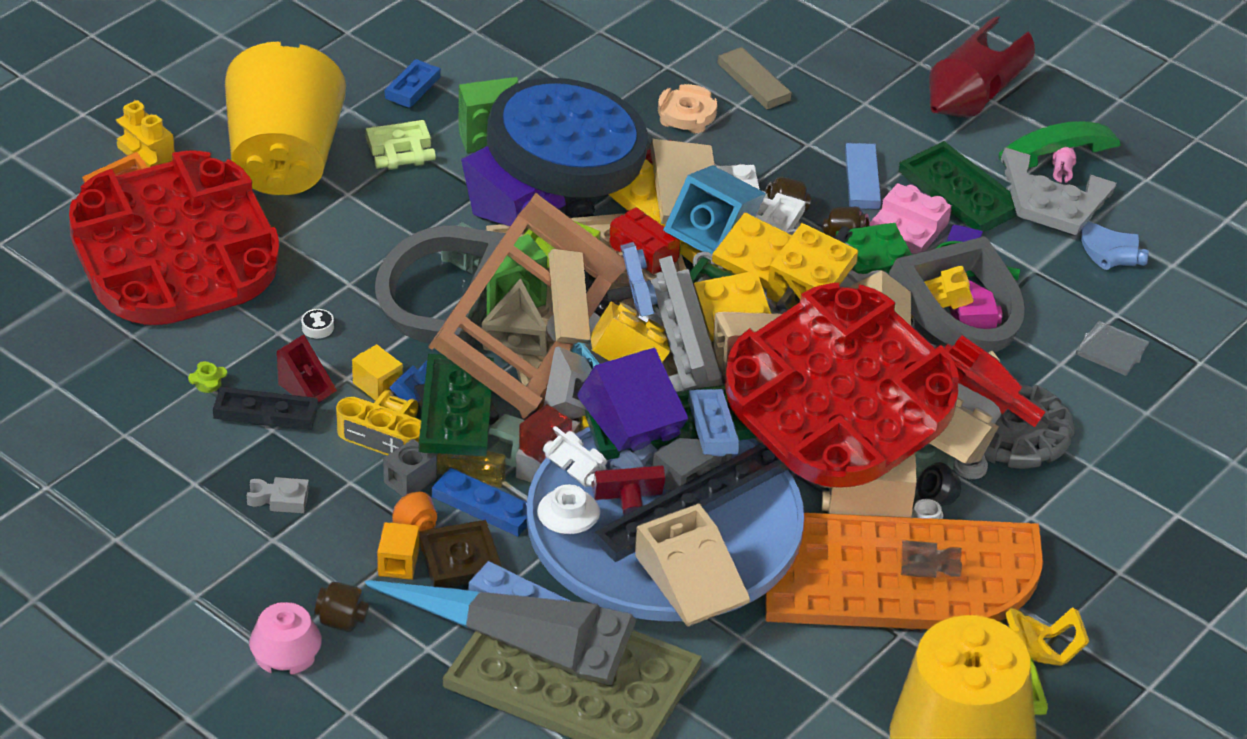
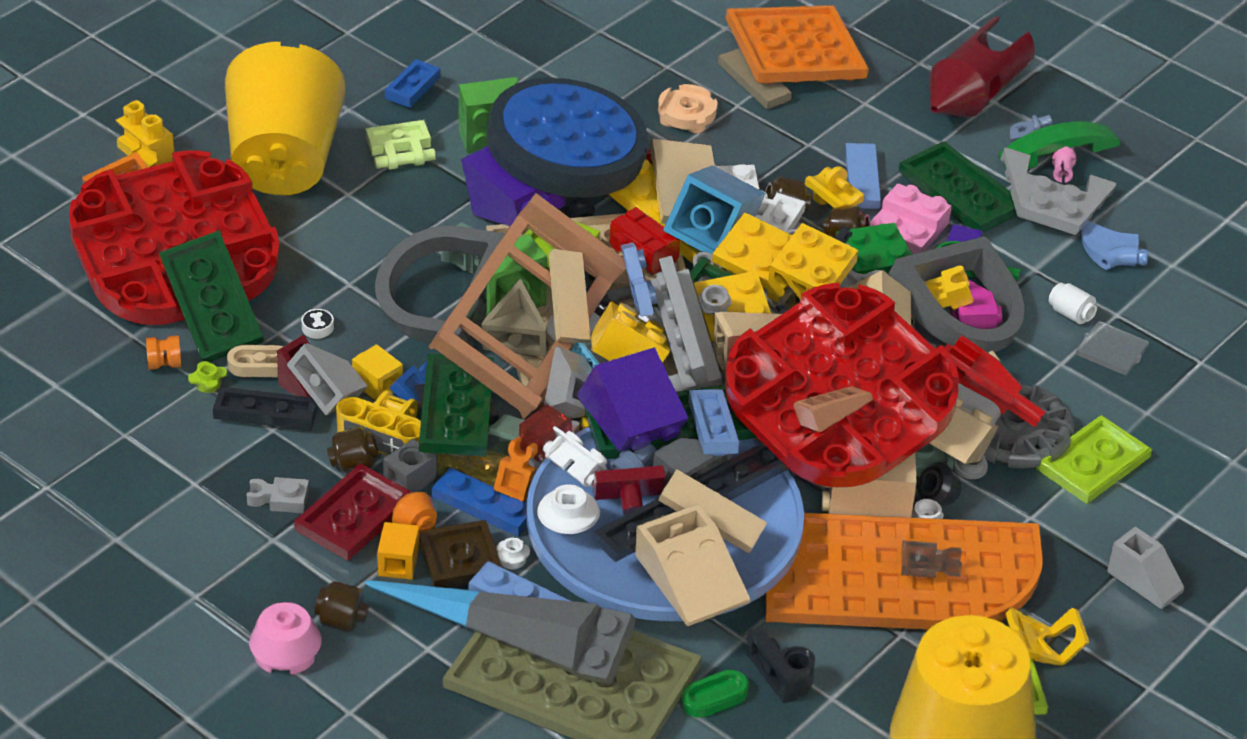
none -> orange wheel [146,335,181,370]
none -> dark green plate [159,230,264,362]
none -> tan plate [227,345,283,377]
none -> light grey slope [287,343,367,415]
none -> dark red plate [294,464,412,561]
none -> dark brown head [327,426,379,475]
none -> orange plate [493,437,538,502]
none -> white plate [496,538,530,570]
none -> tan tile [658,469,767,553]
none -> green tile [681,670,749,718]
none -> light grey plate [699,285,731,315]
none -> orange plate [725,5,869,84]
none -> black plate [747,626,815,703]
none -> nougat slope [793,386,873,432]
none -> yellow hips [805,166,864,208]
none -> sand blue piece [1010,114,1053,143]
none -> lime tile [1036,415,1152,504]
none -> white brick [1049,283,1097,325]
none -> light grey slope [1107,526,1184,609]

